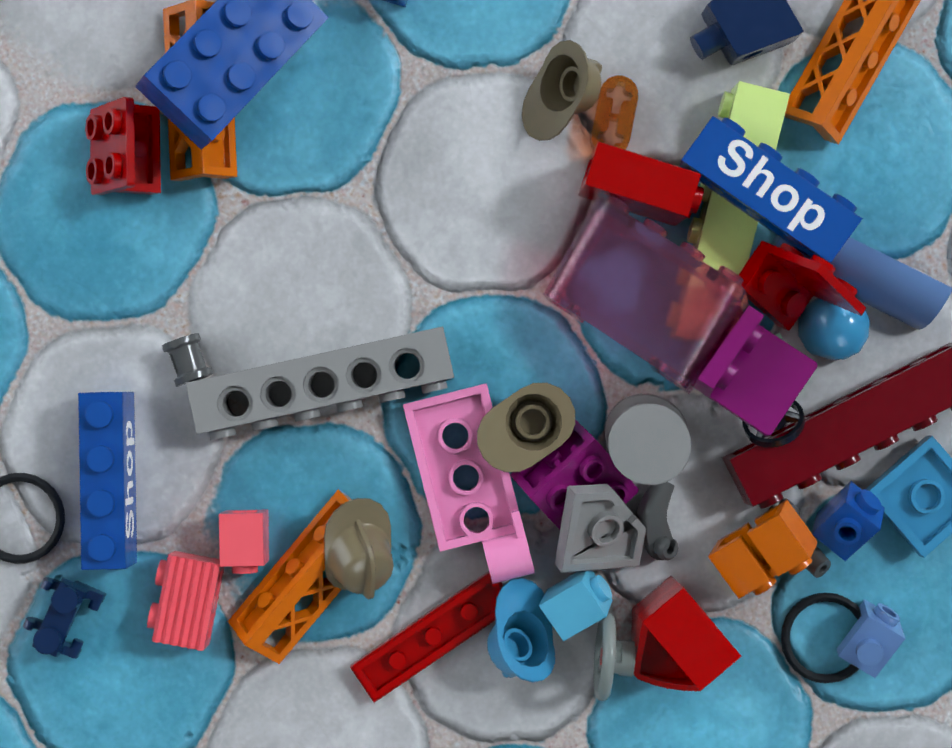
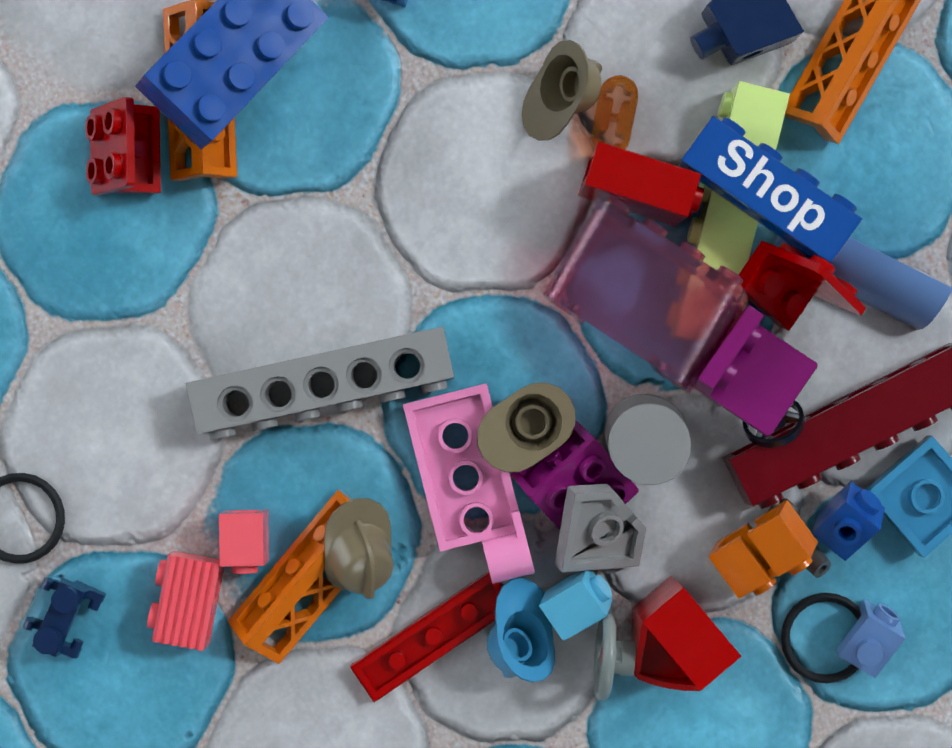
blue brick [78,392,137,570] -> none
dark grey bush [162,333,213,387] -> none
dark grey arm [636,482,679,561] -> none
dark azure hair [798,298,870,360] -> none

